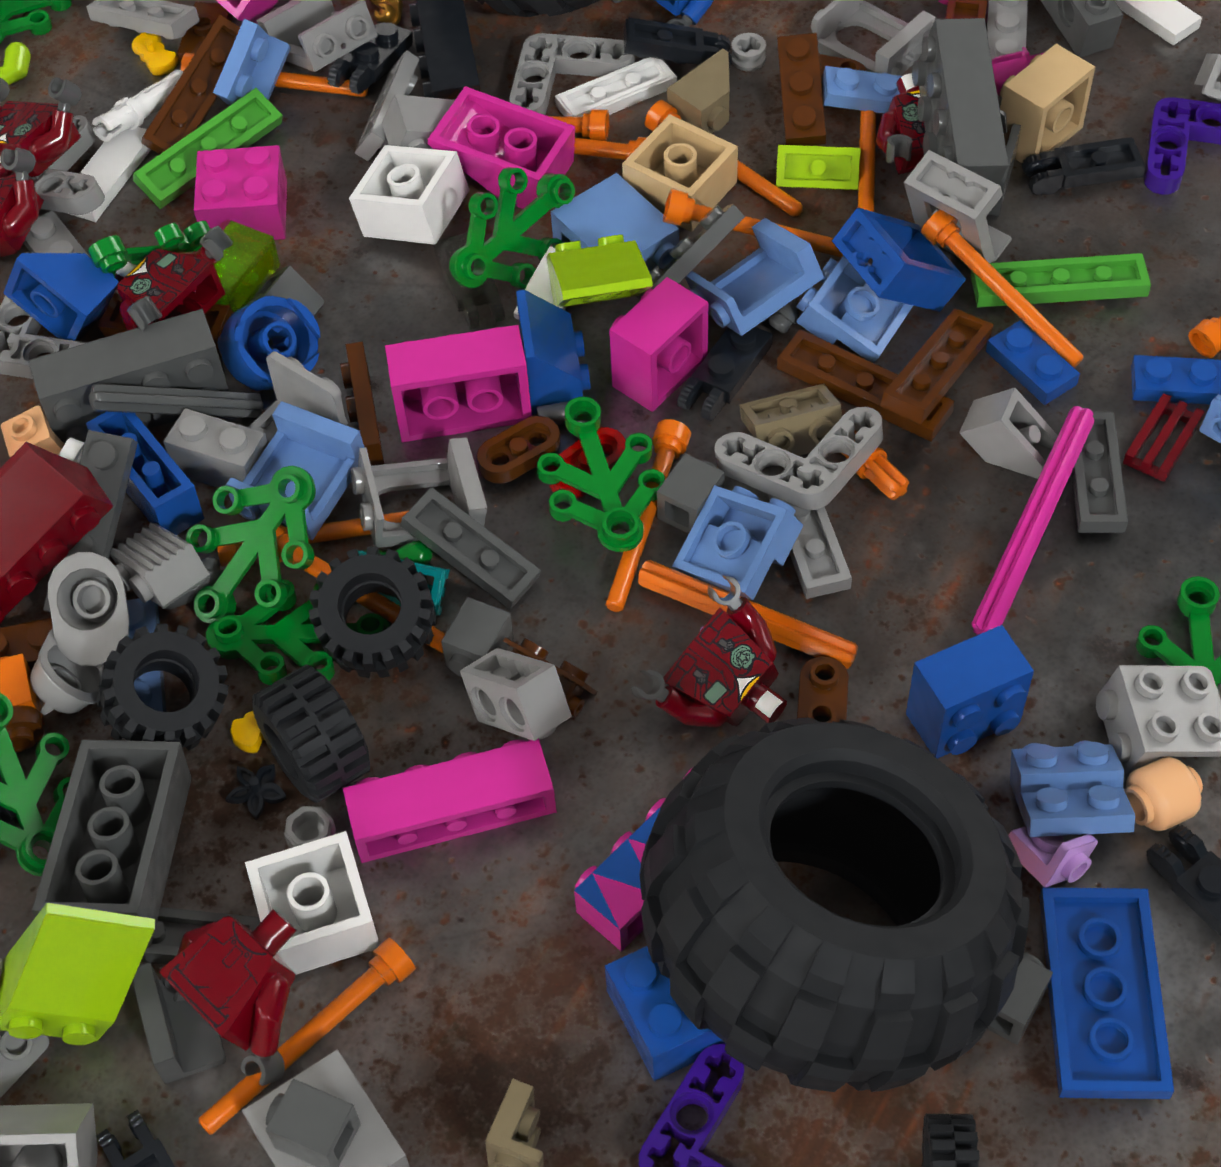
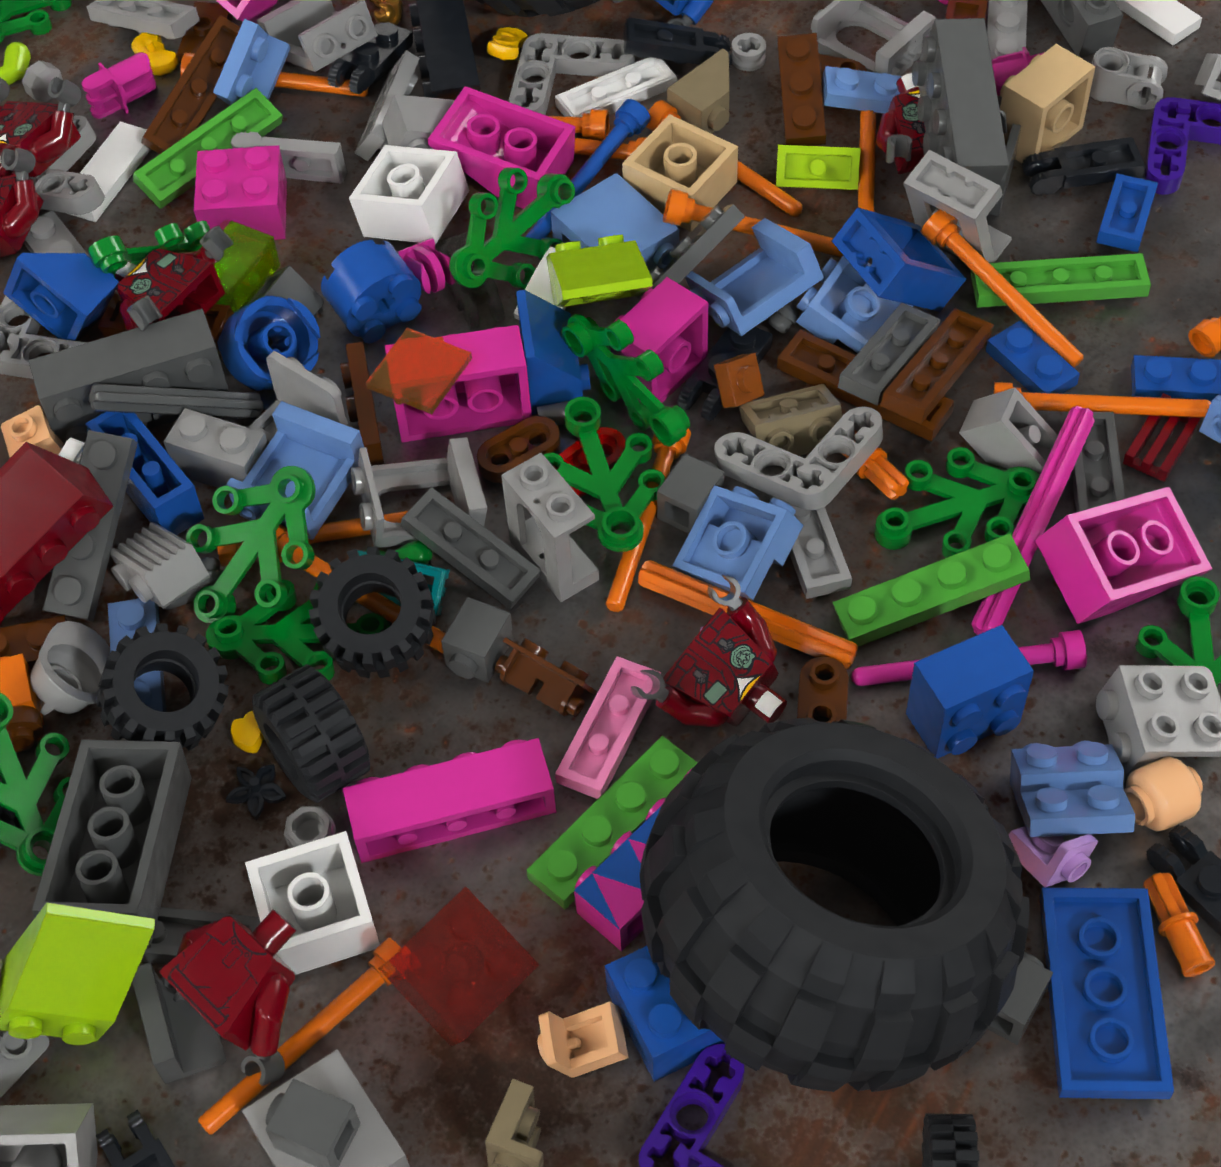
light grey piece [48,552,129,666] -> none
white pin [92,70,183,142] -> none
light grey brick [460,648,572,741] -> none
none -> light grey tile [22,60,63,102]
none -> dark pink arm [81,52,157,119]
none -> light grey hinge [231,131,347,184]
none -> blue brick [321,239,422,344]
none -> clear orange piece [366,327,472,414]
none -> clear red brick [378,886,539,1047]
none -> dark pink arm [398,238,456,294]
none -> yellow piece [487,27,528,60]
none -> light grey panel [501,453,599,602]
none -> blue piece [525,99,651,240]
none -> bright green plate [526,736,698,910]
none -> light nougat bracket [537,1001,629,1078]
none -> bright pink plate [555,656,661,799]
none -> green plant [562,314,690,447]
none -> dark orange plate [714,353,765,408]
none -> bright green plate [833,534,1030,647]
none -> dark grey plate [838,303,941,406]
none -> dark pink piece [851,630,1087,686]
none -> green plant [874,447,1040,558]
none -> orange piece [993,382,1211,418]
none -> dark pink slope [1035,487,1213,624]
none -> light grey piece [1089,47,1168,110]
none -> blue plate [1096,173,1158,253]
none -> orange axle [1143,872,1216,977]

